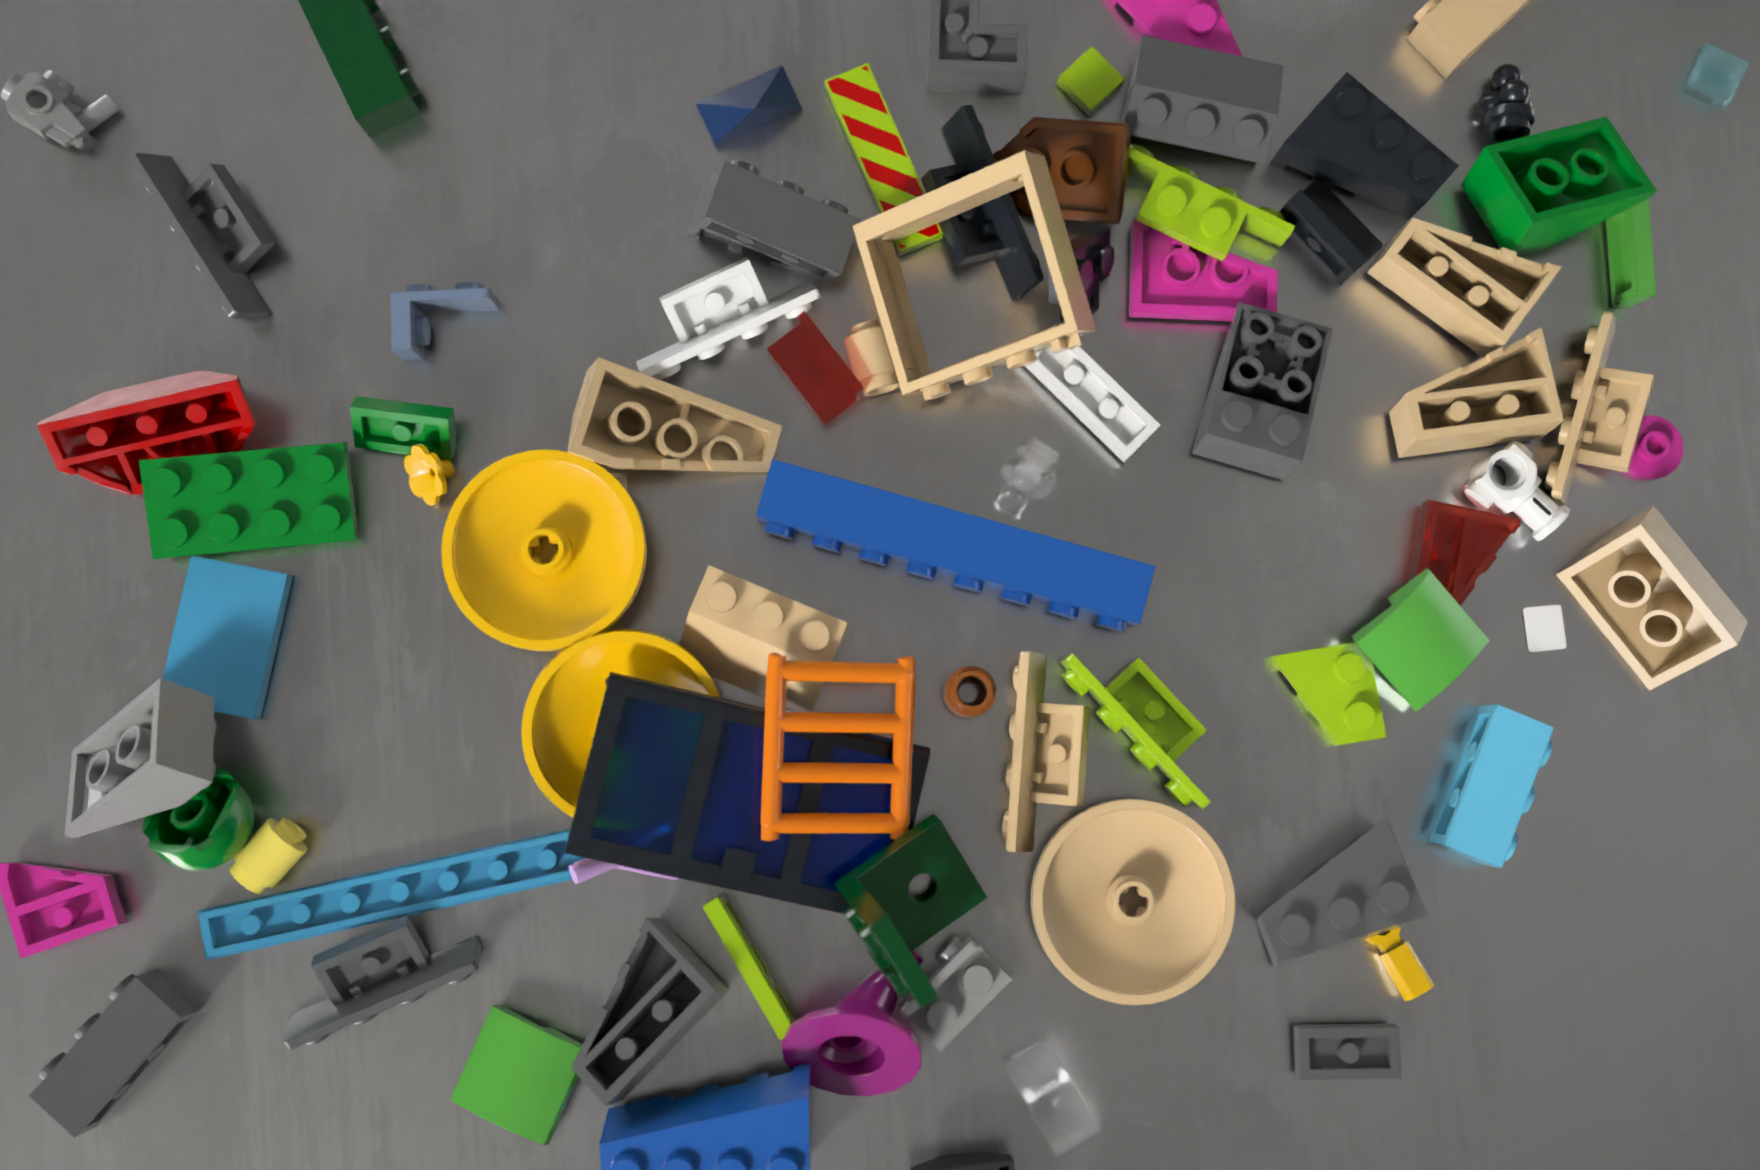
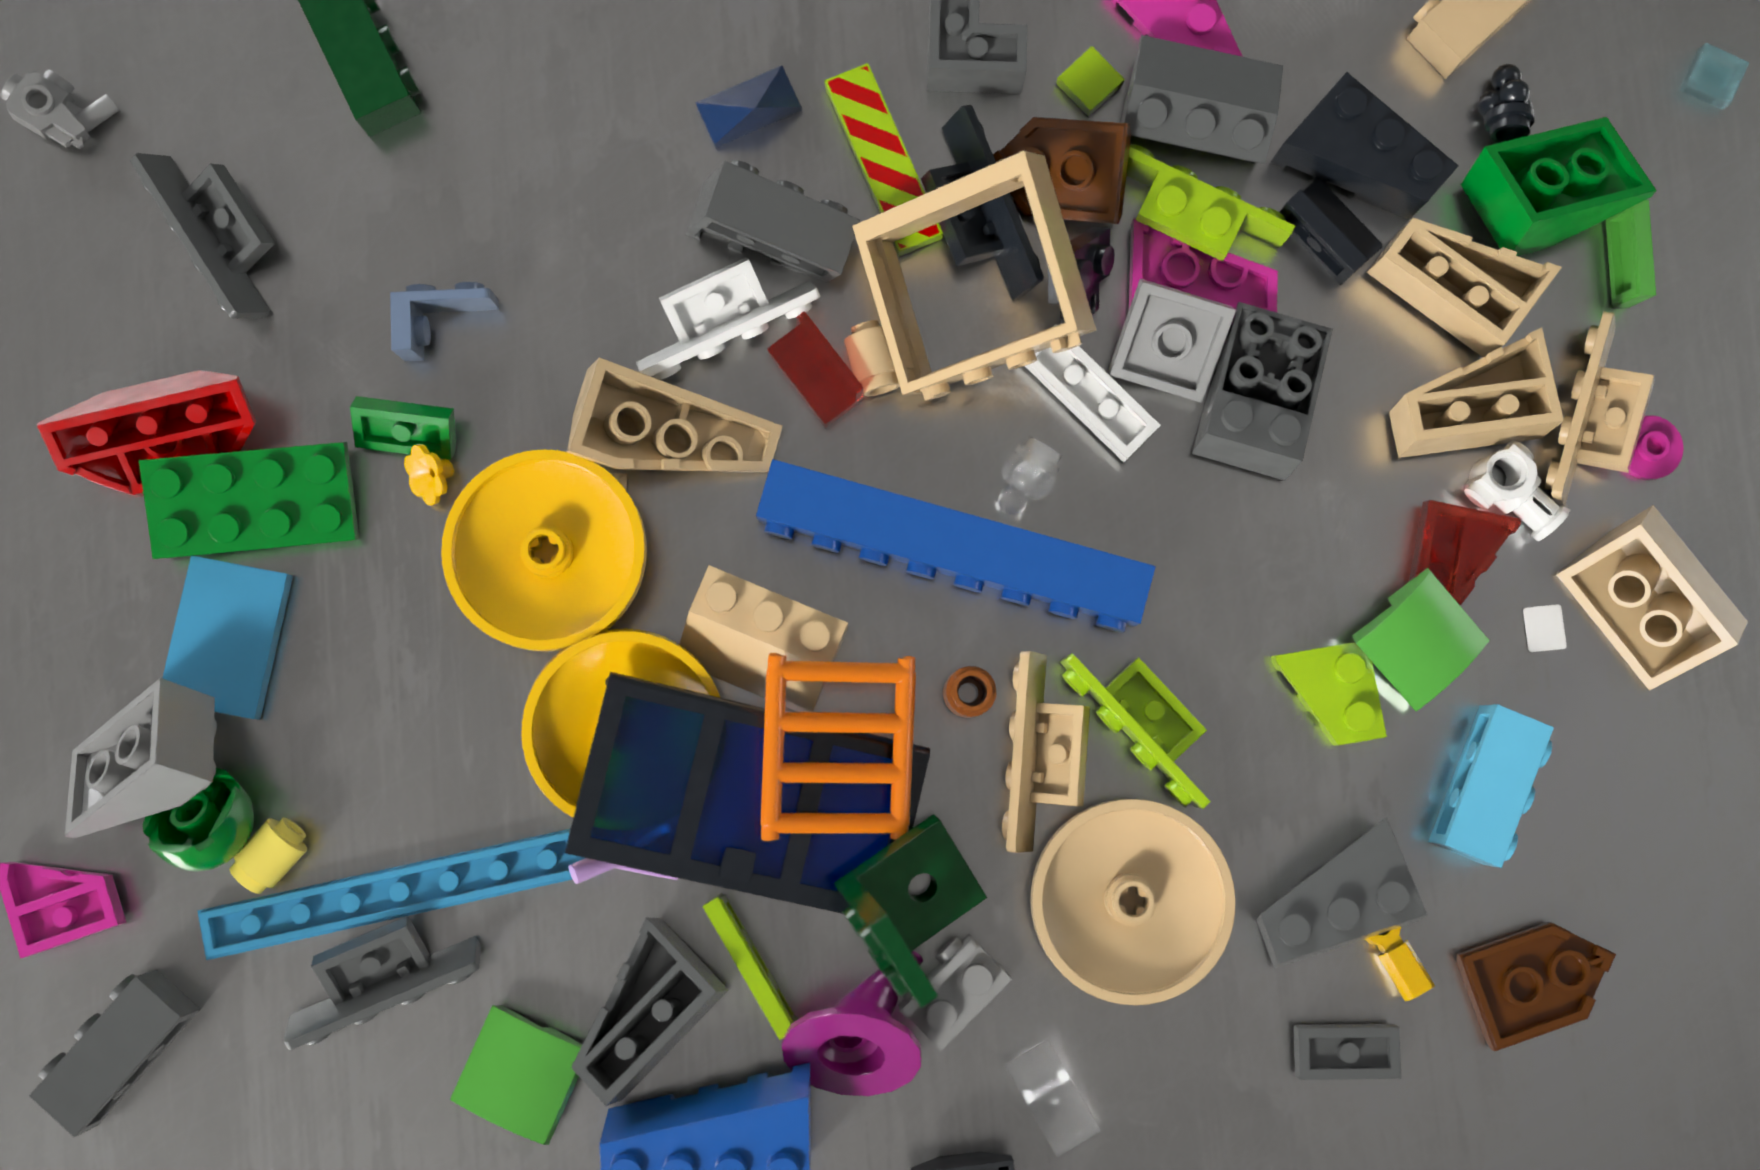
none -> light grey plate [1108,278,1236,403]
none -> reddish brown tile [1457,922,1616,1052]

